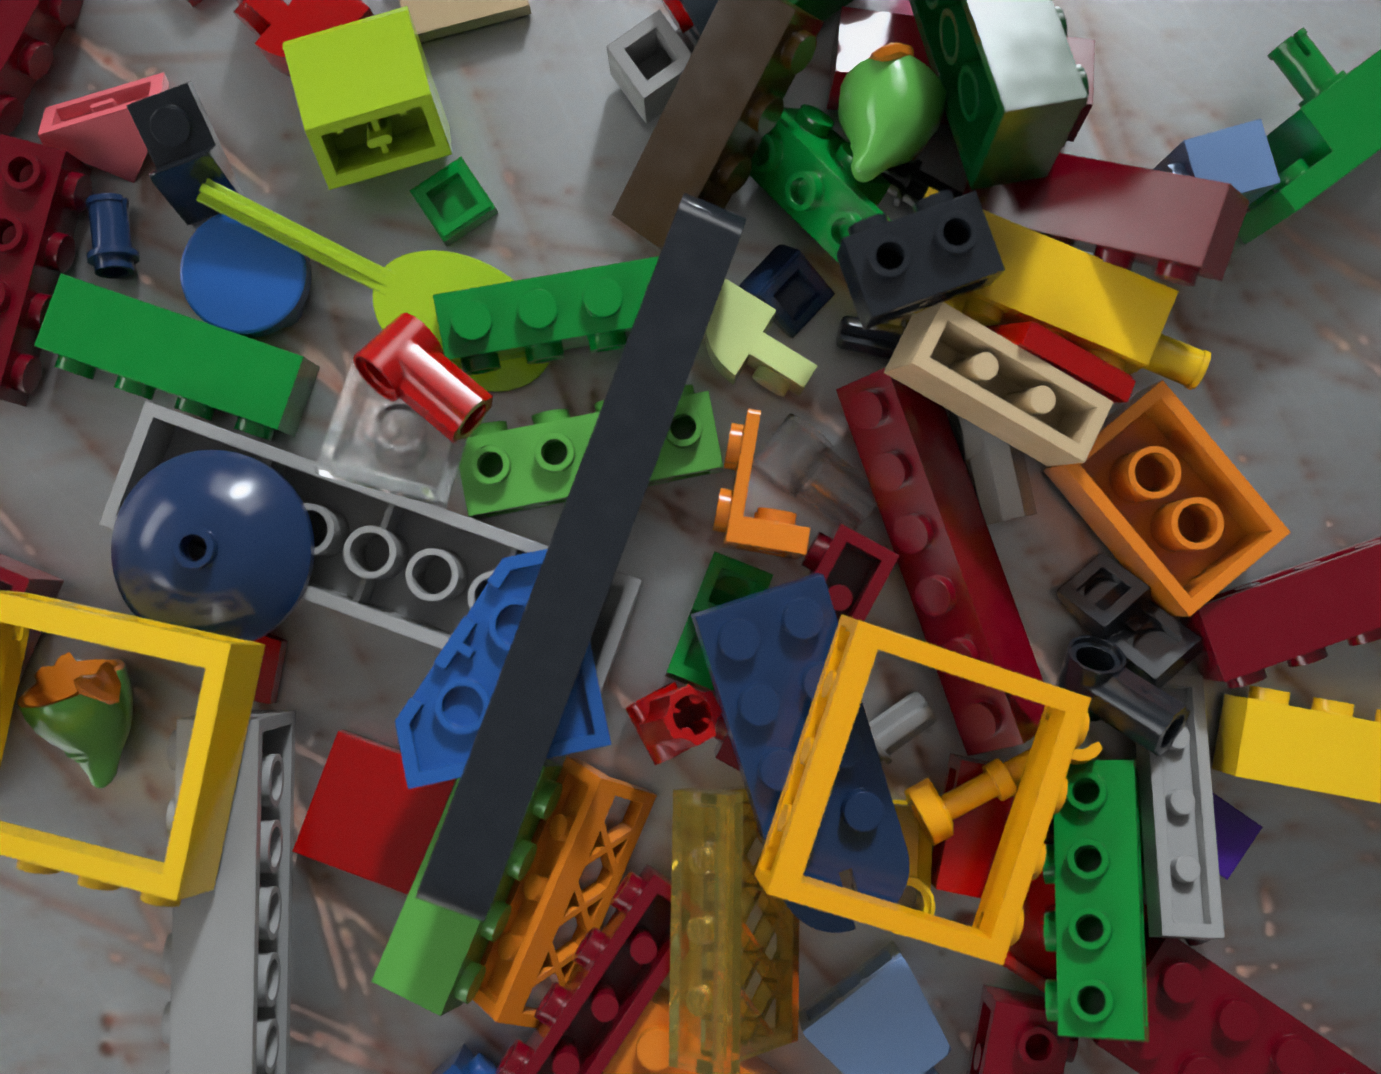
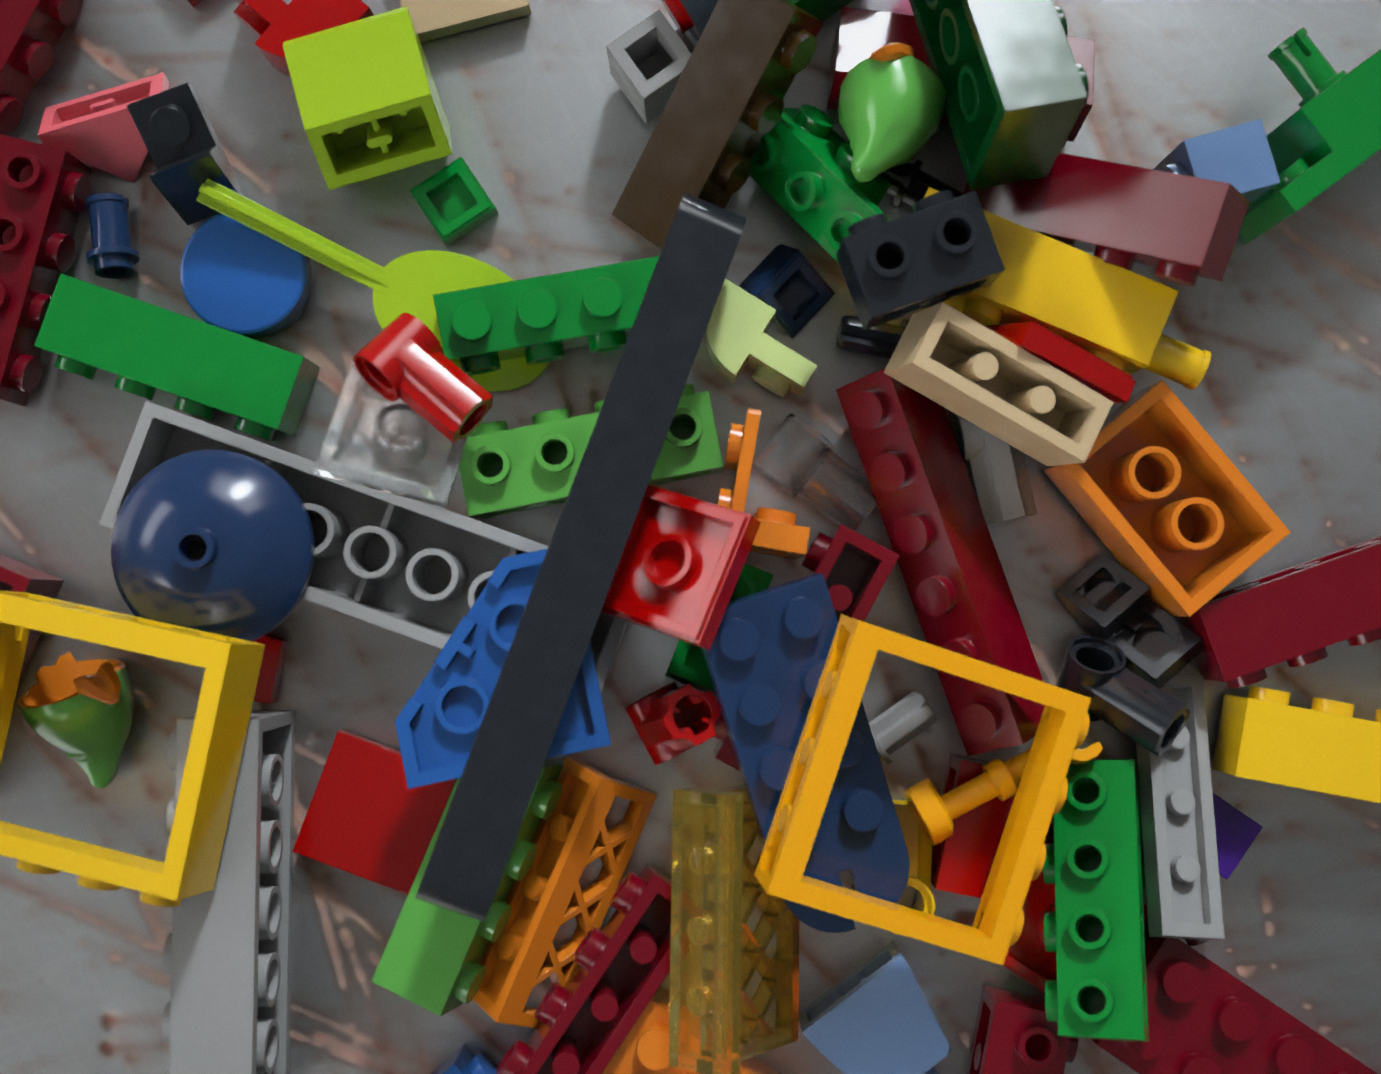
none -> red tile [601,485,761,650]

